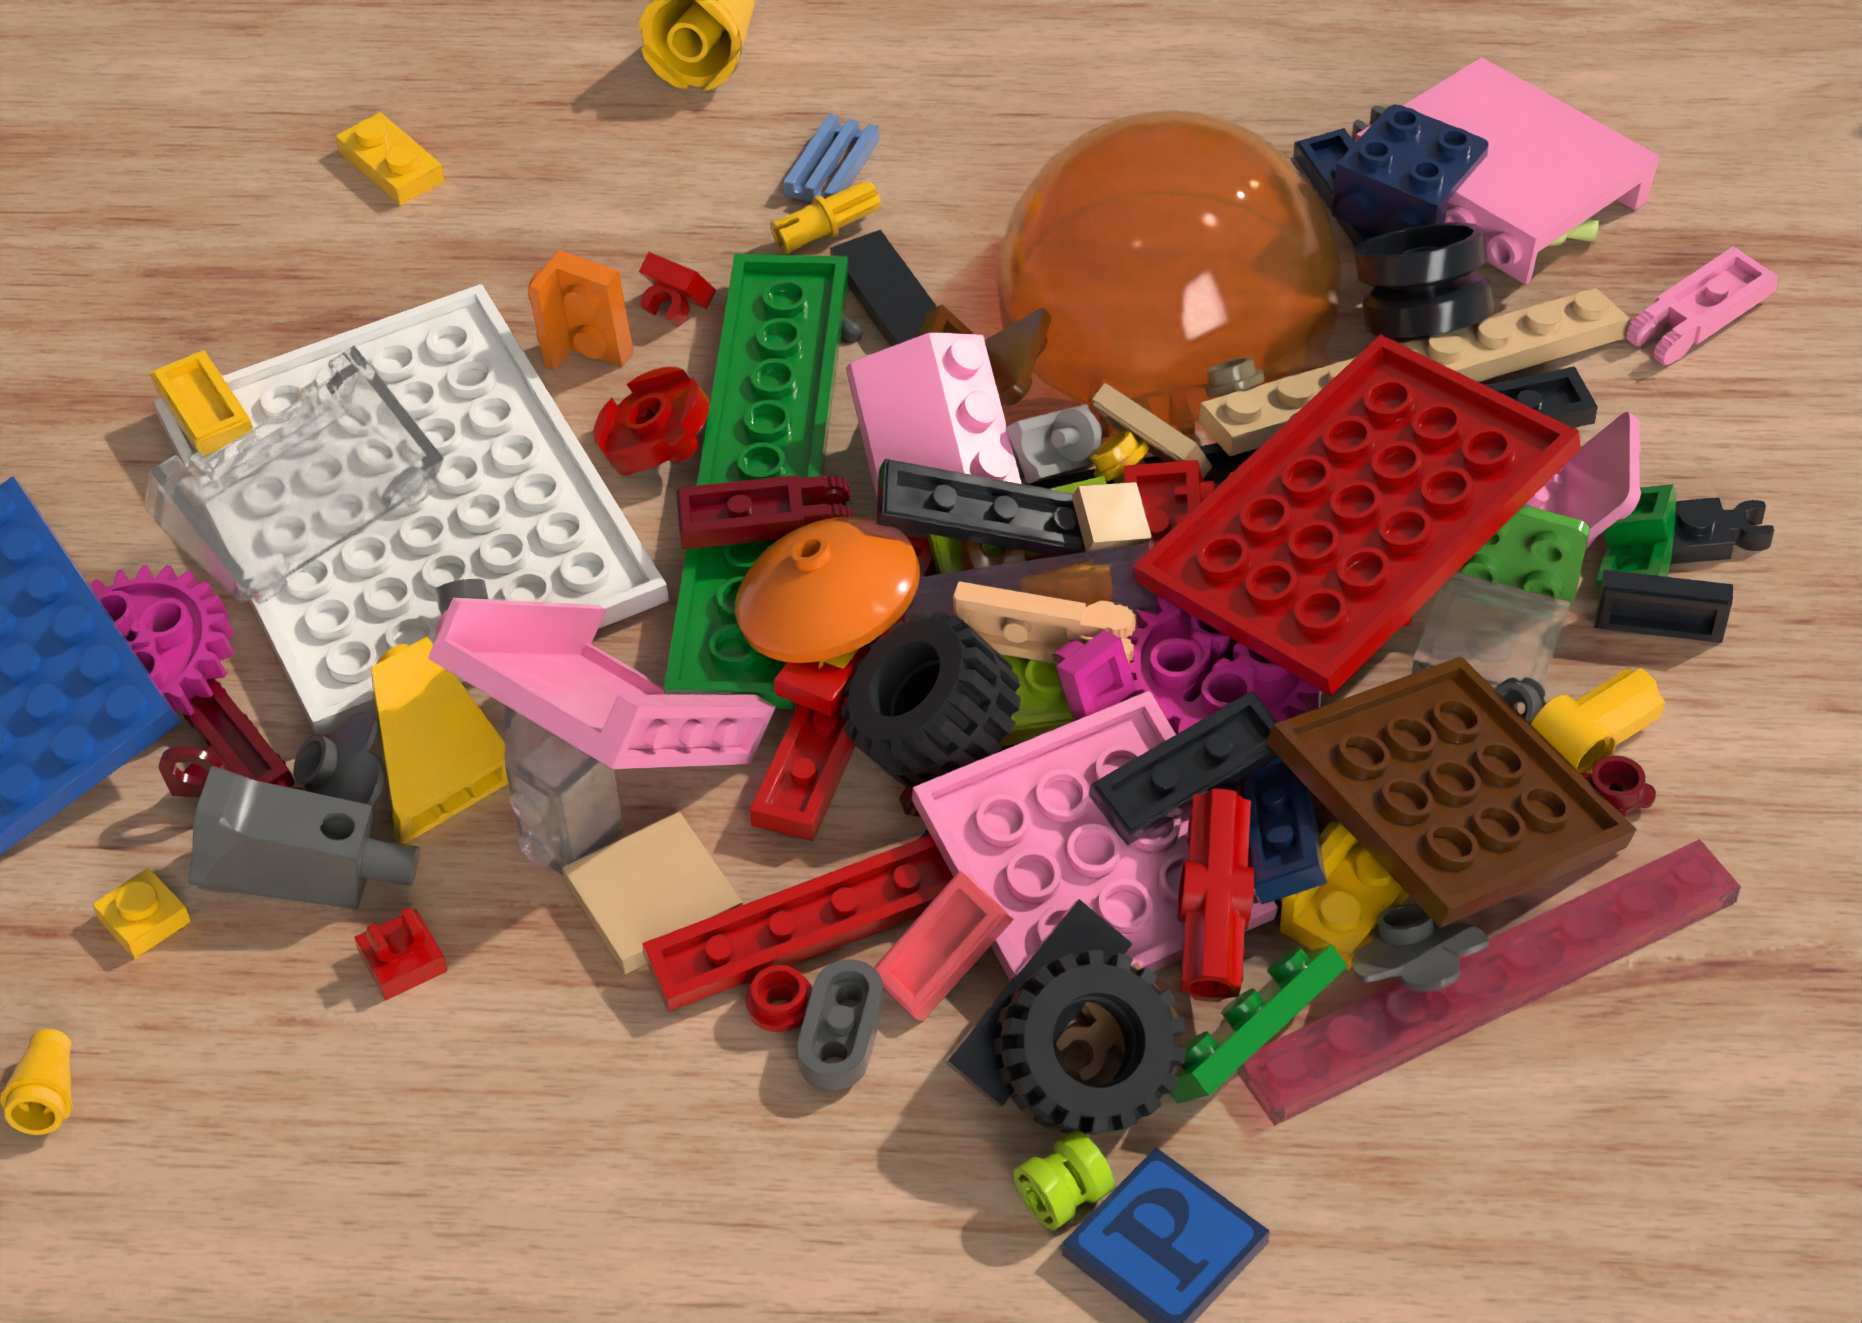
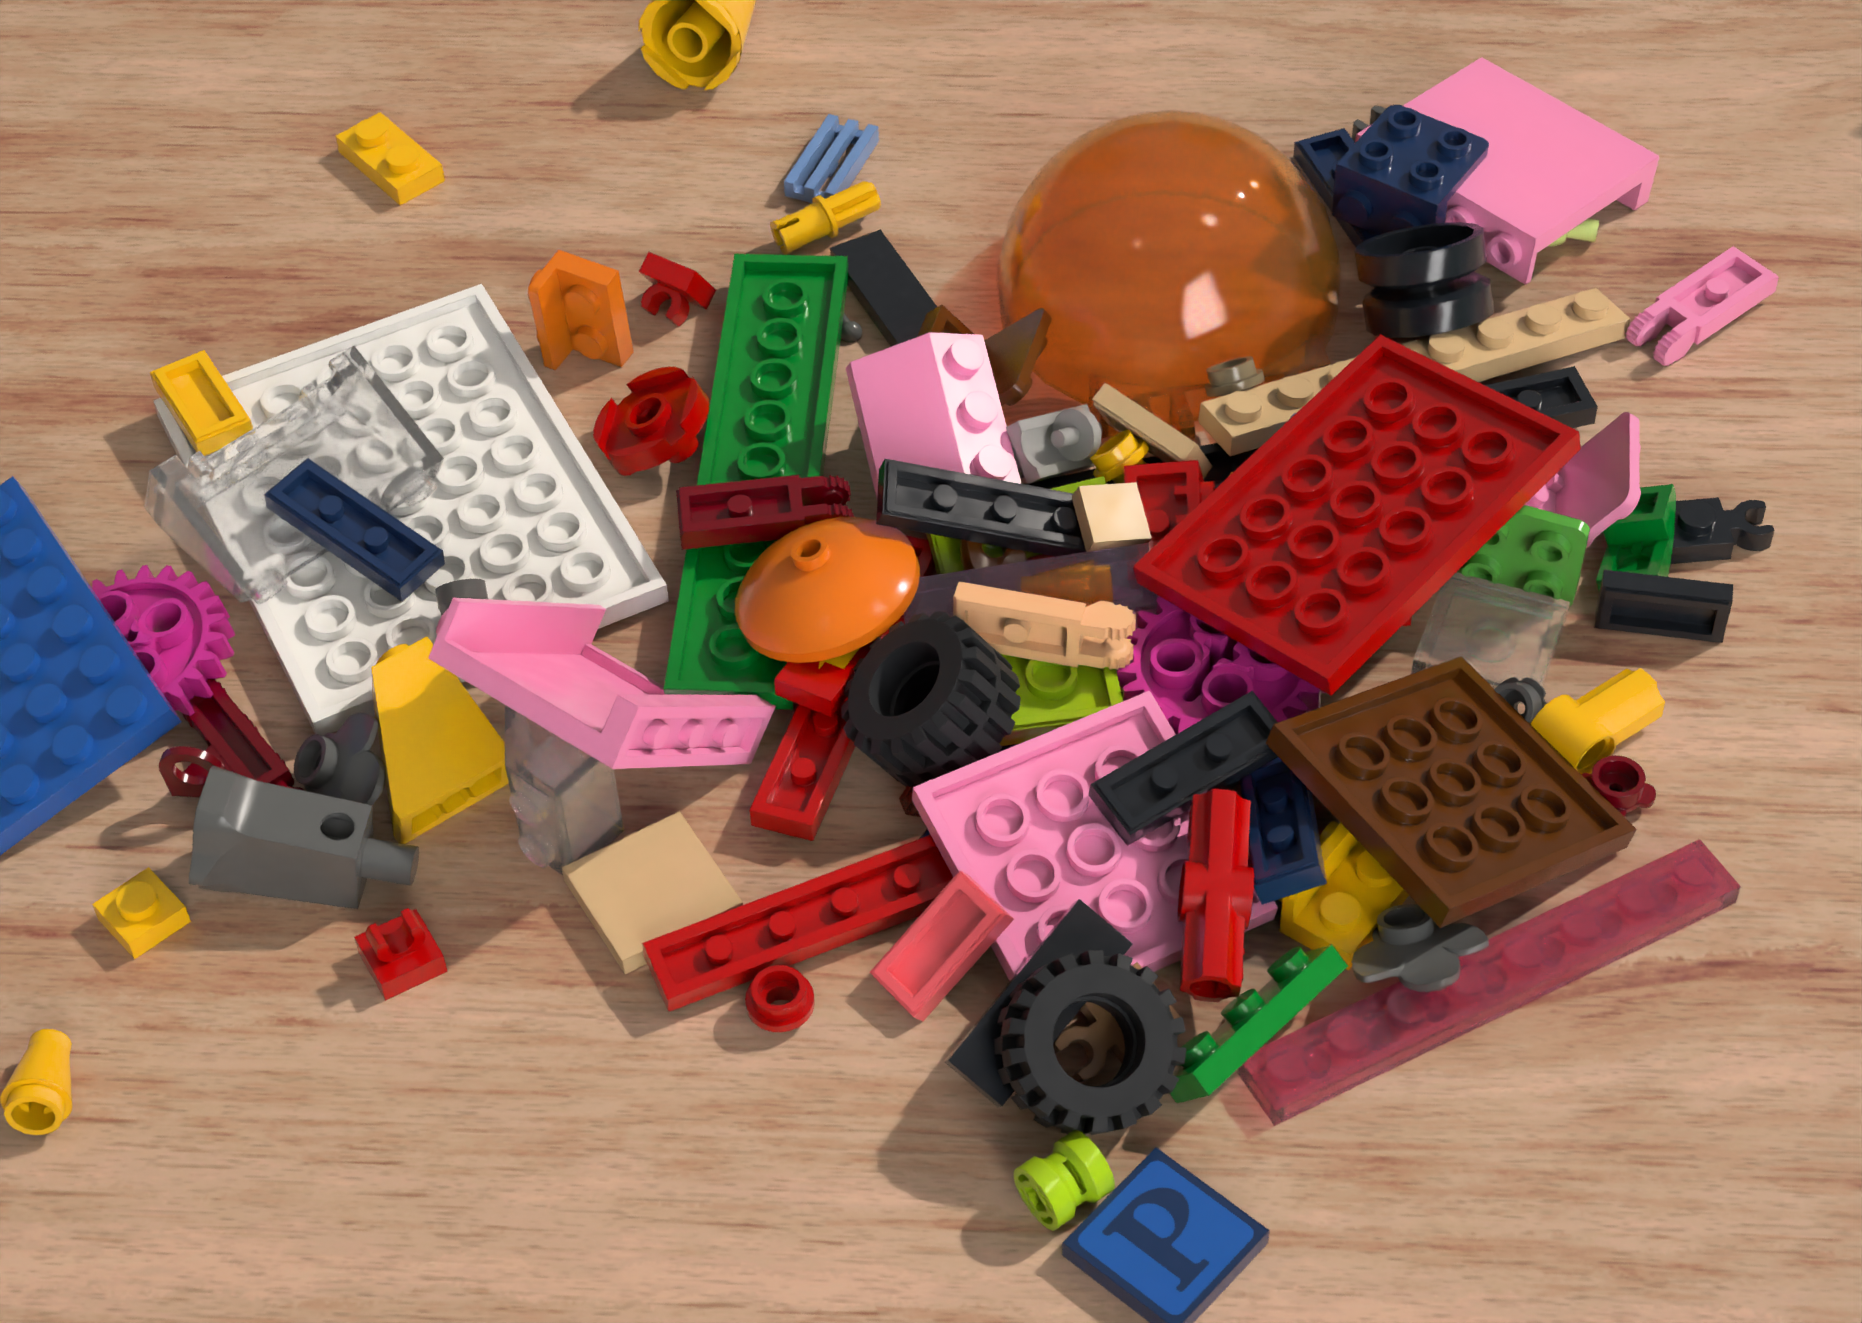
dark grey plate [797,959,884,1091] -> none
dark pink tile [1052,630,1136,720] -> none
none -> dark blue tile [264,458,445,602]

